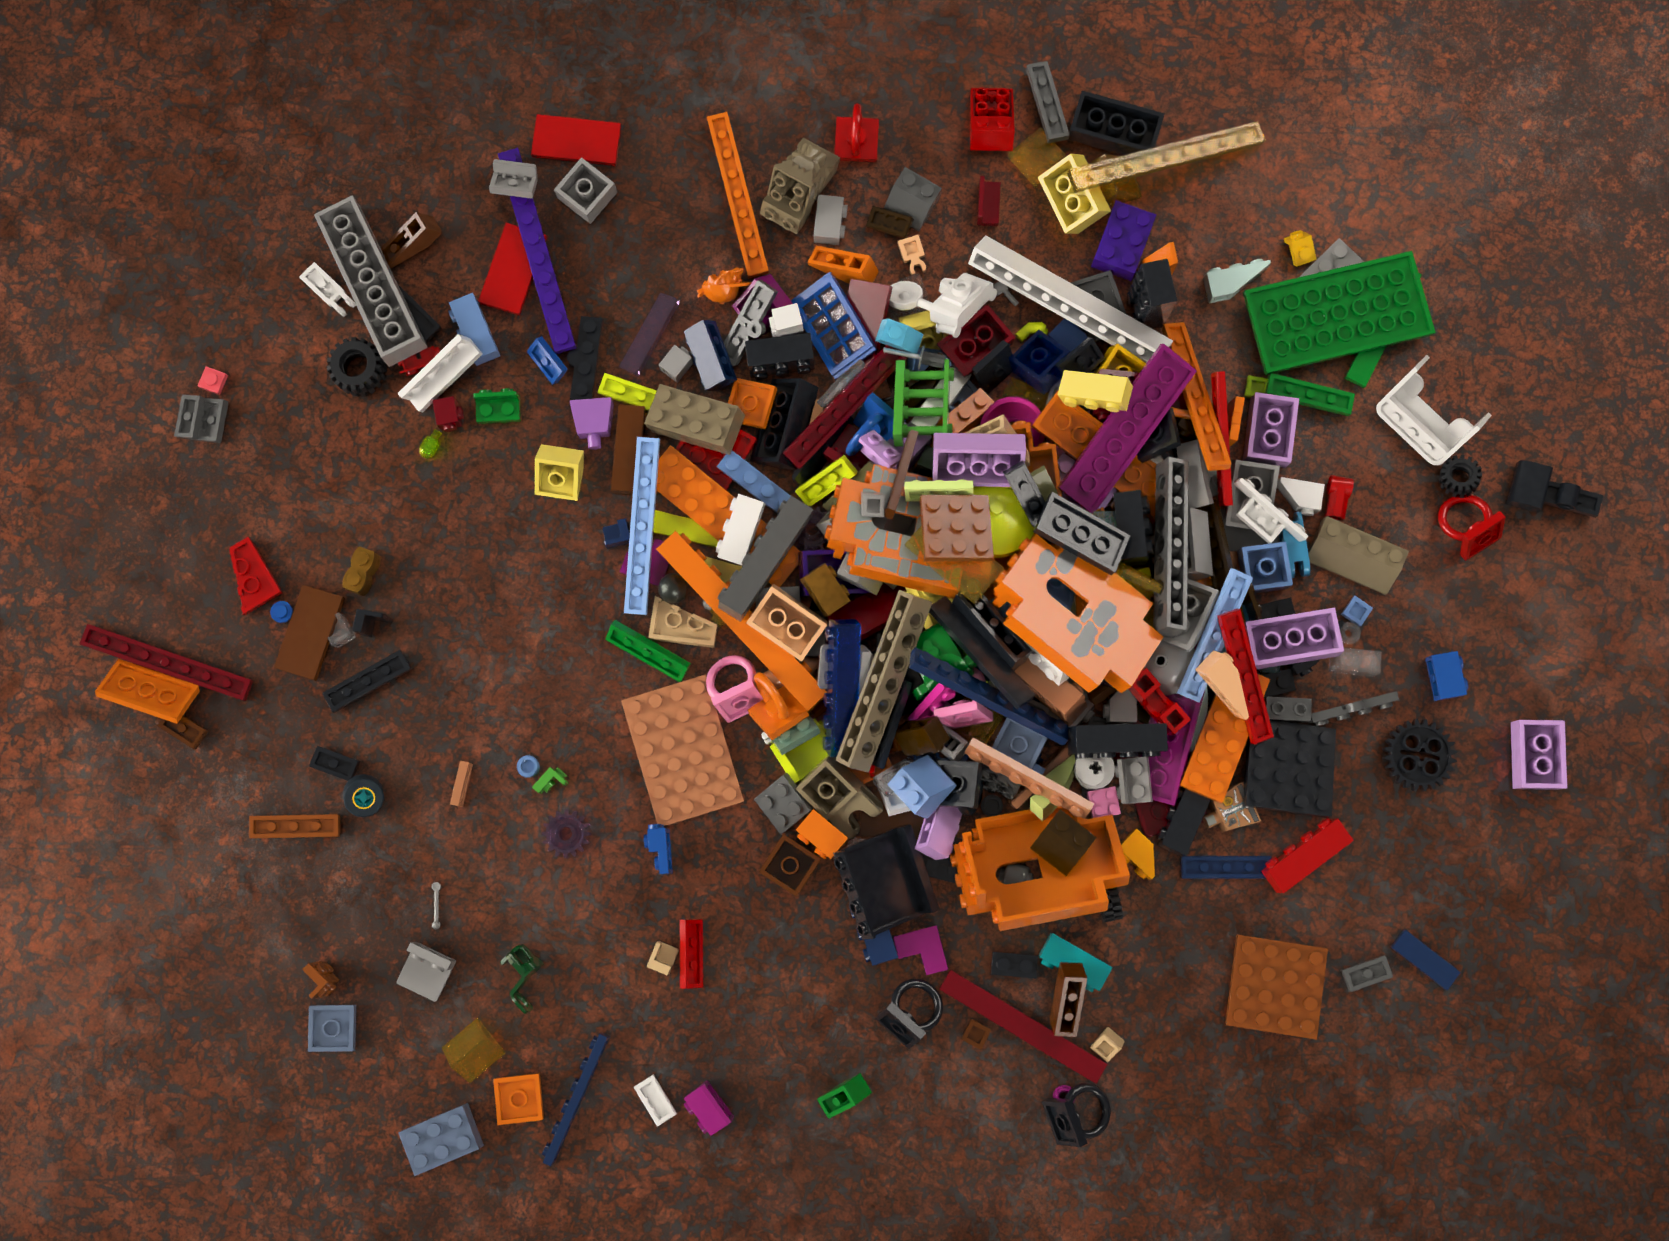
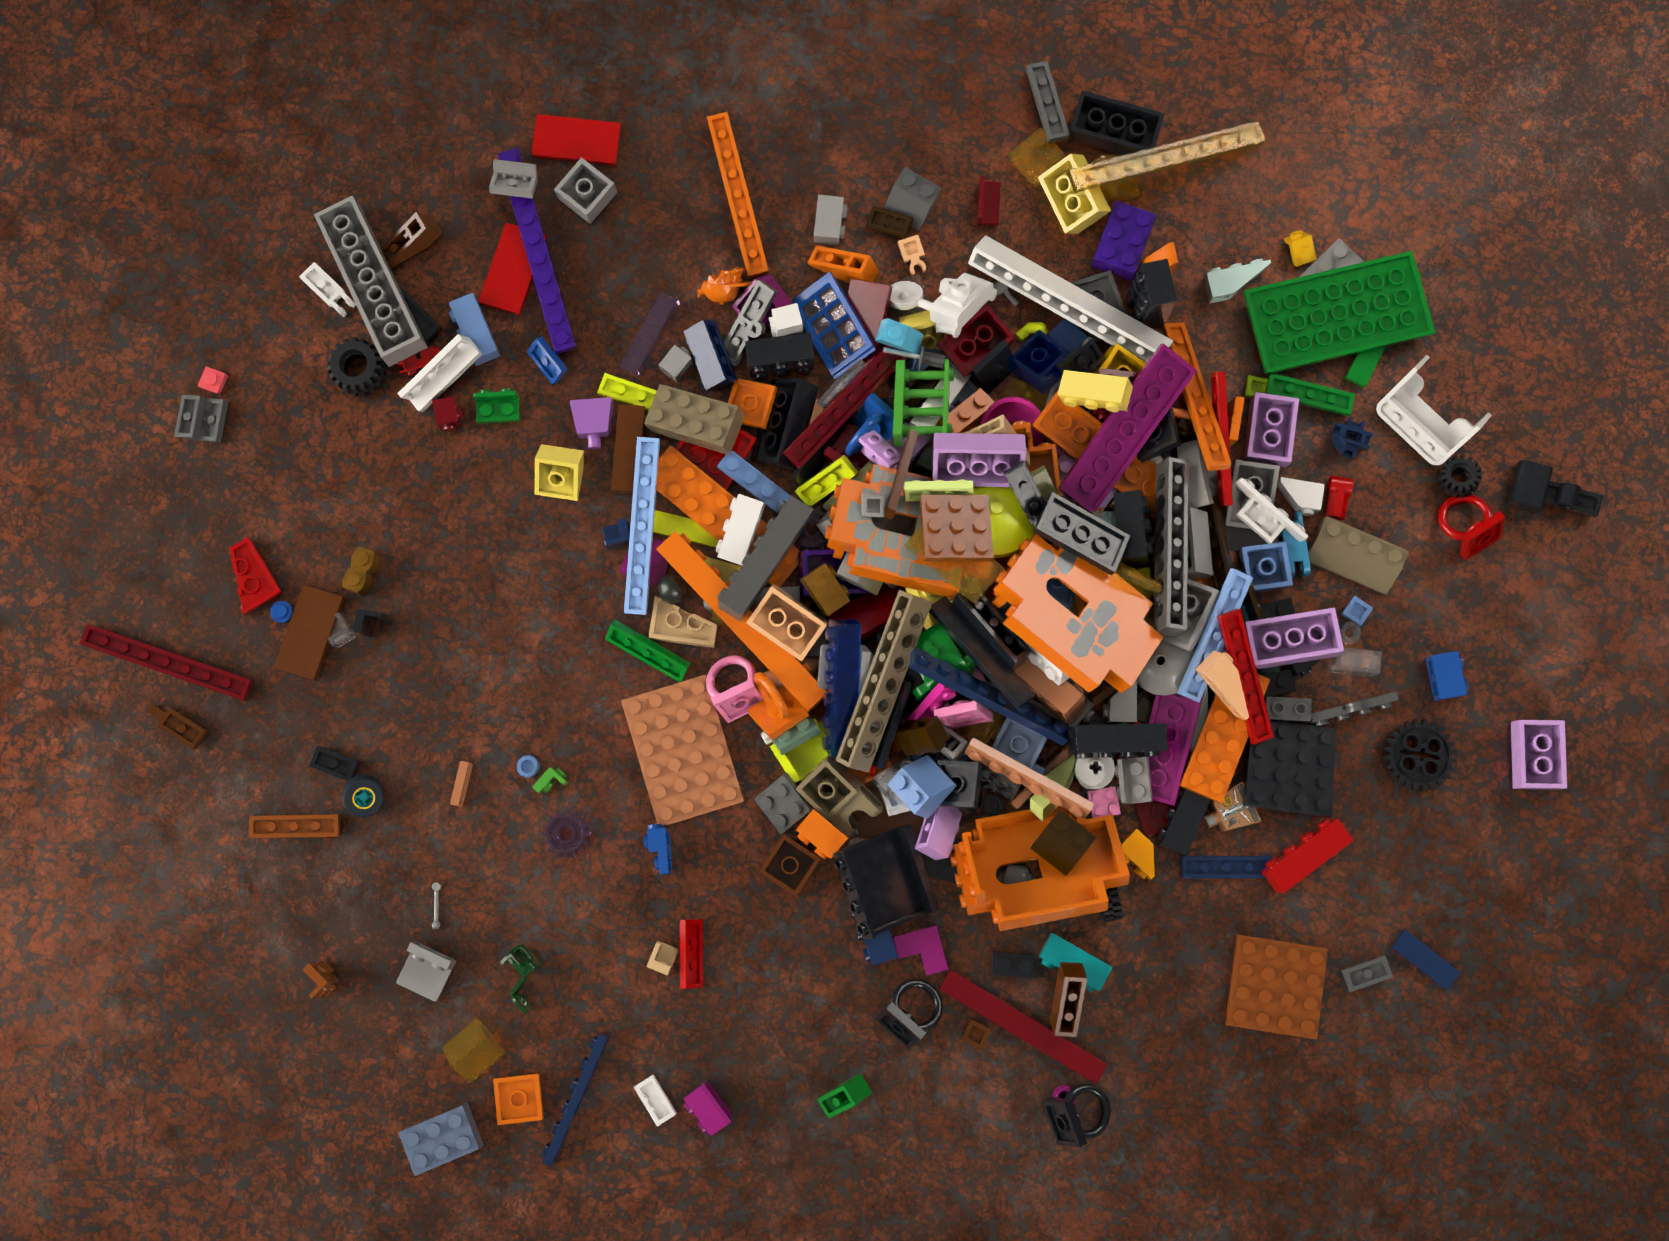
orange plate [95,659,200,724] -> none
sand blue plate [308,1005,356,1052] -> none
black plate [322,650,412,713] -> none
clear neon green cylinder [419,429,442,459] -> none
black hinge [567,316,603,400] -> none
dark tan brick [760,138,840,234] -> none
red tile [834,103,879,162] -> none
red slope [970,87,1015,151] -> none
tan slope [1090,1027,1124,1063] -> none
red arch [1128,668,1191,735] -> none
none -> dark blue piece [1329,417,1374,459]

